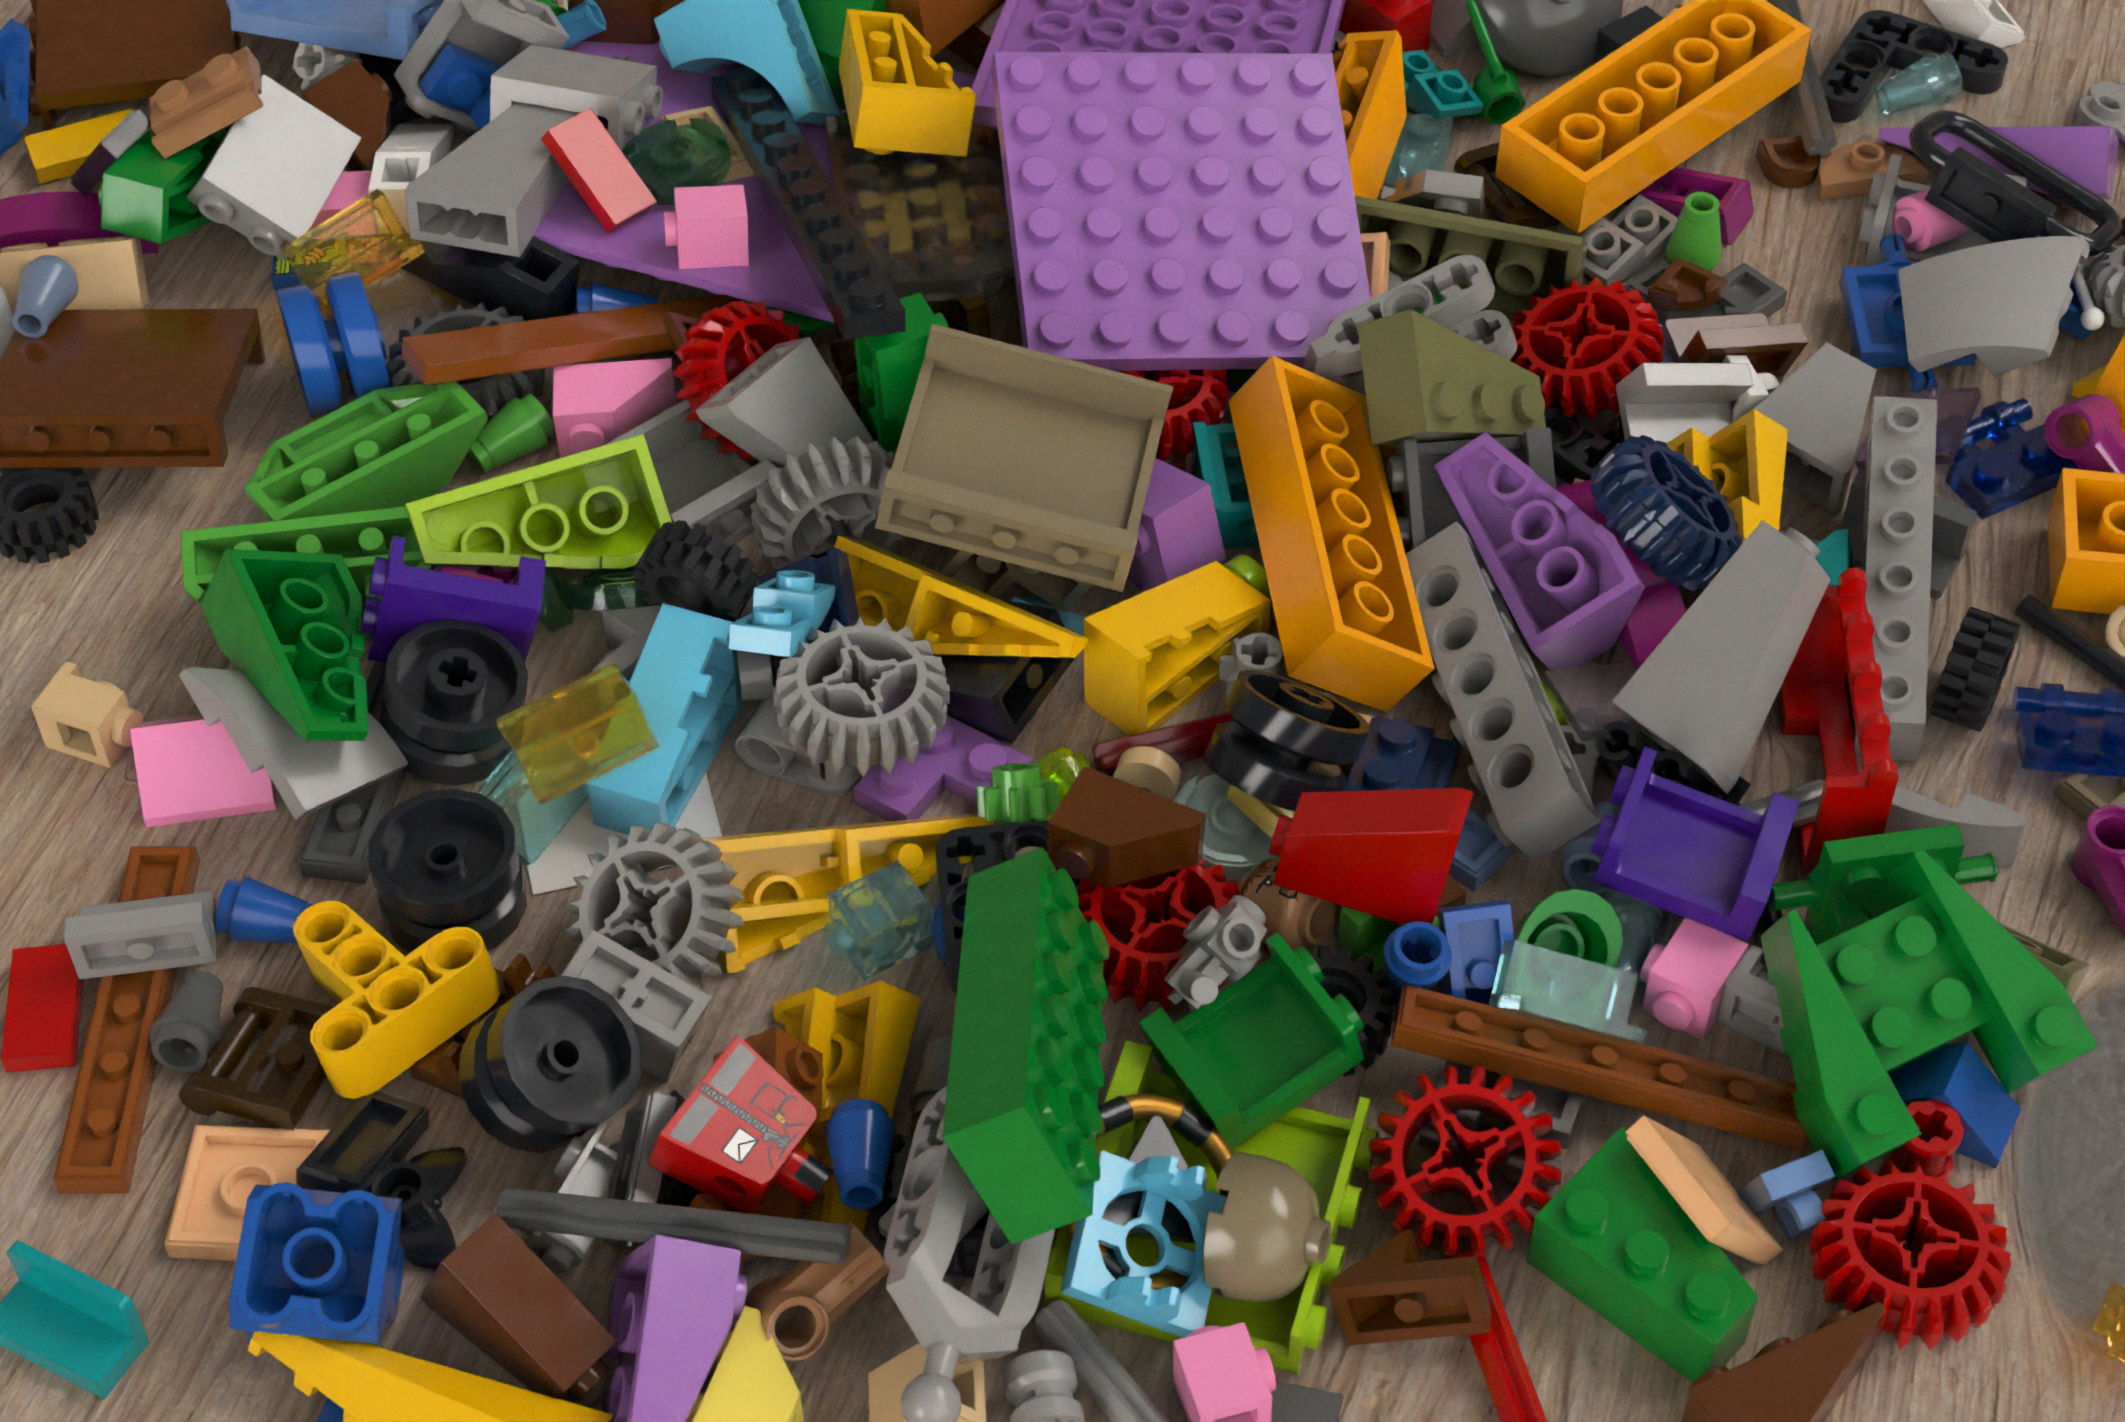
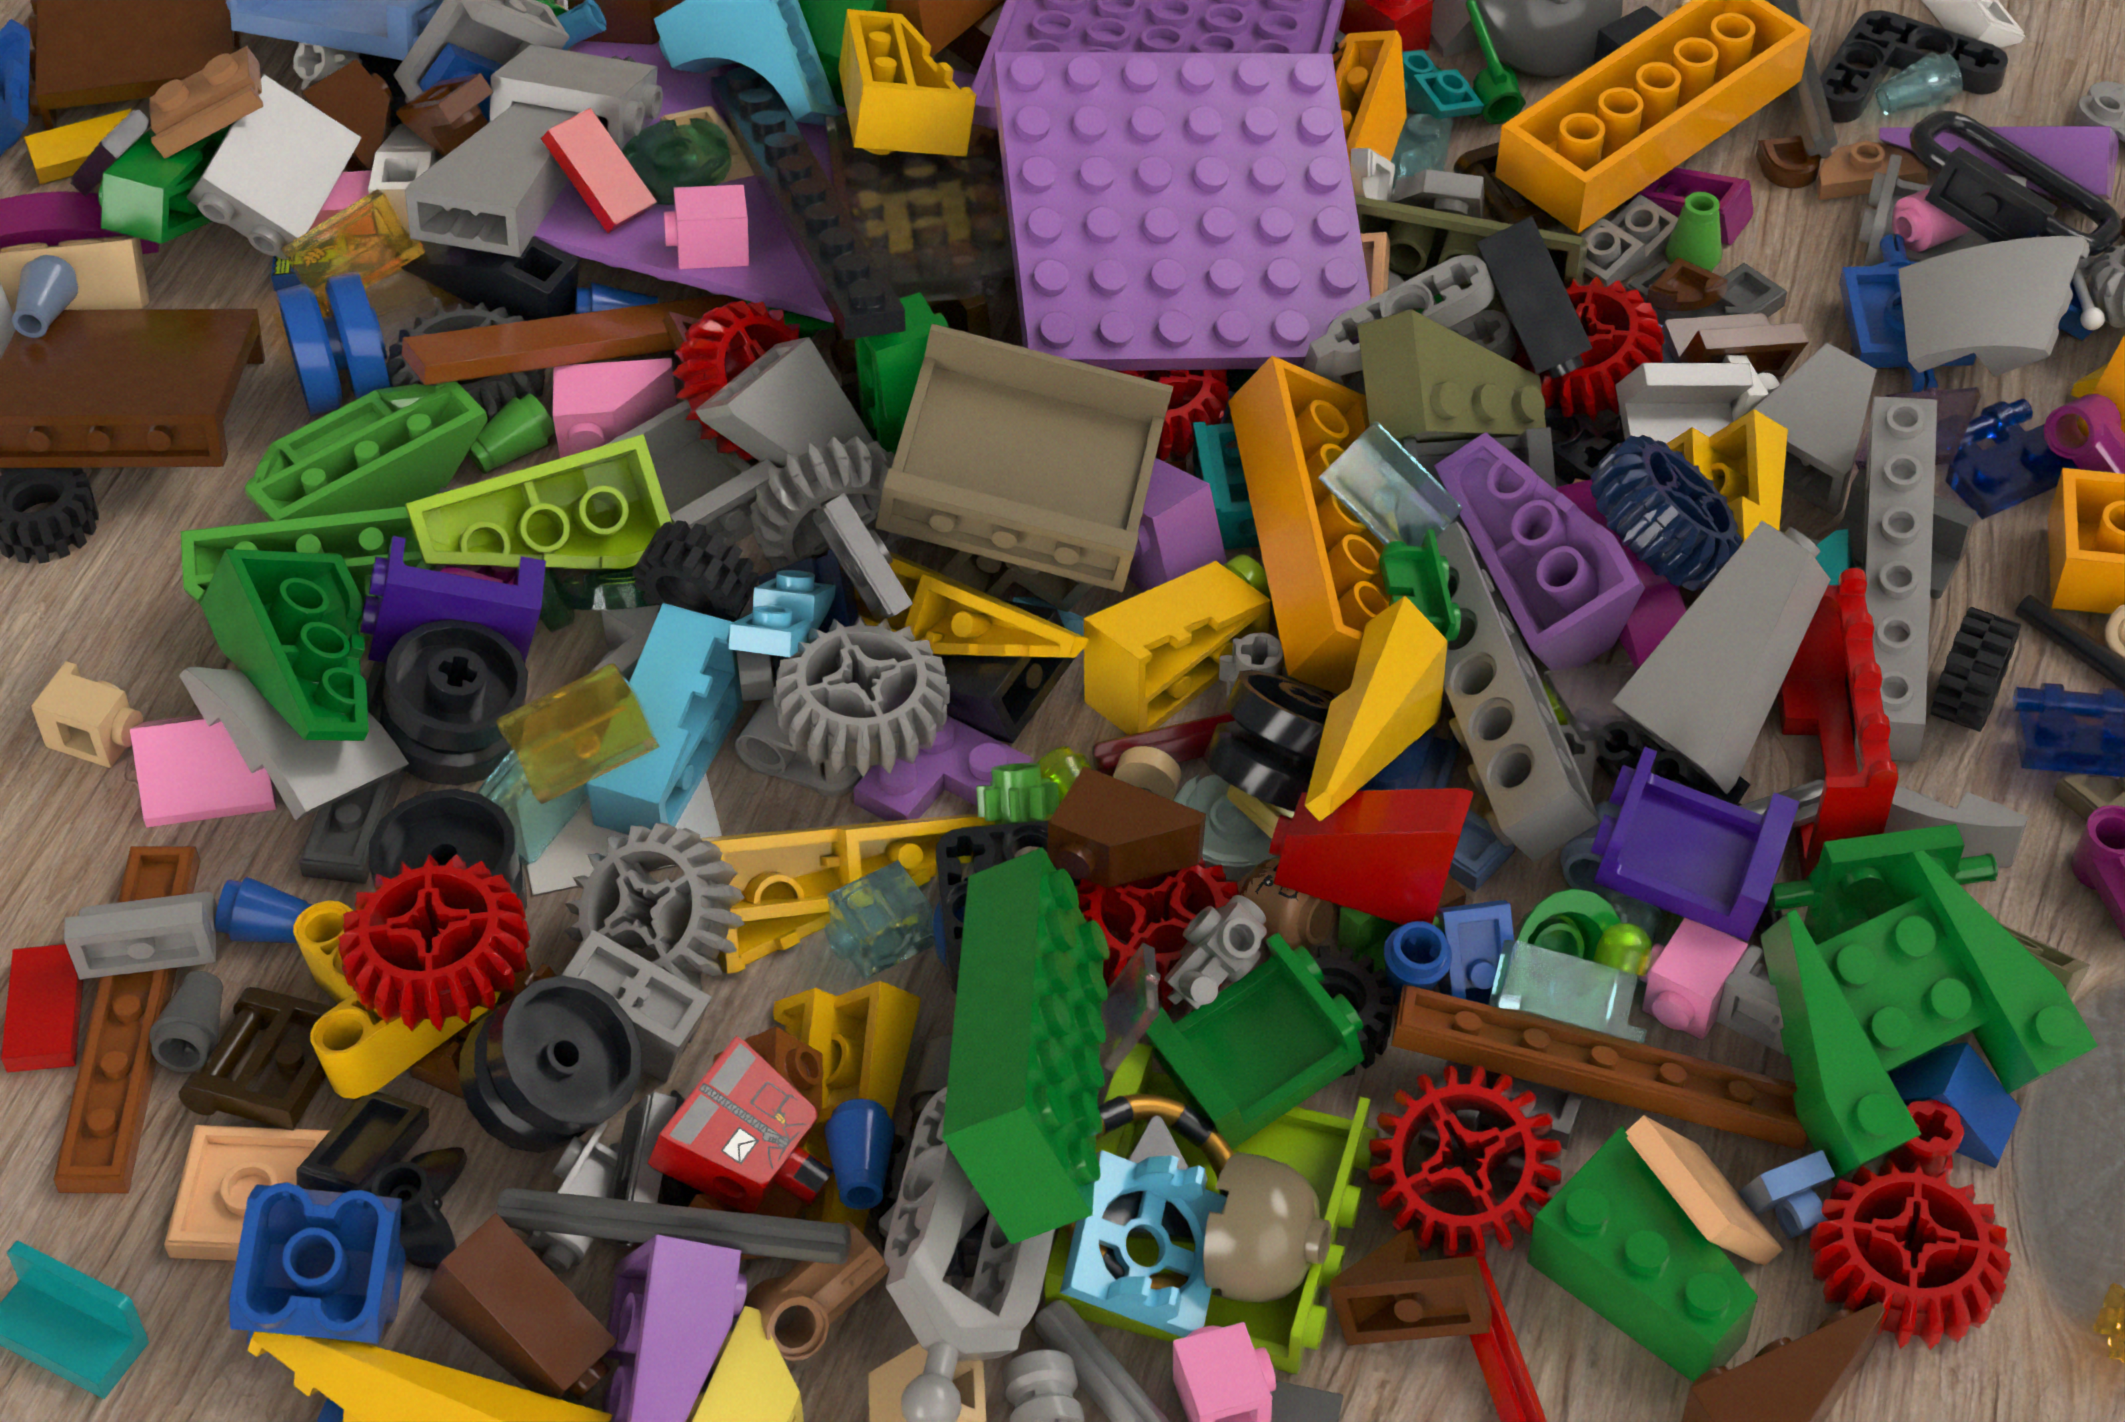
none -> red gear [338,854,530,1032]
none -> reddish brown slope [396,73,493,157]
none -> flat silver plate [812,493,913,621]
none -> clear piece [1098,943,1161,1093]
none -> yellow wedge [1304,596,1448,821]
none -> clear light blue panel [1318,421,1463,547]
none -> white tile [1350,148,1395,202]
none -> green hinge [1379,529,1461,646]
none -> black slope [1472,216,1592,379]
none -> clear neon green hinge [1593,923,1652,977]

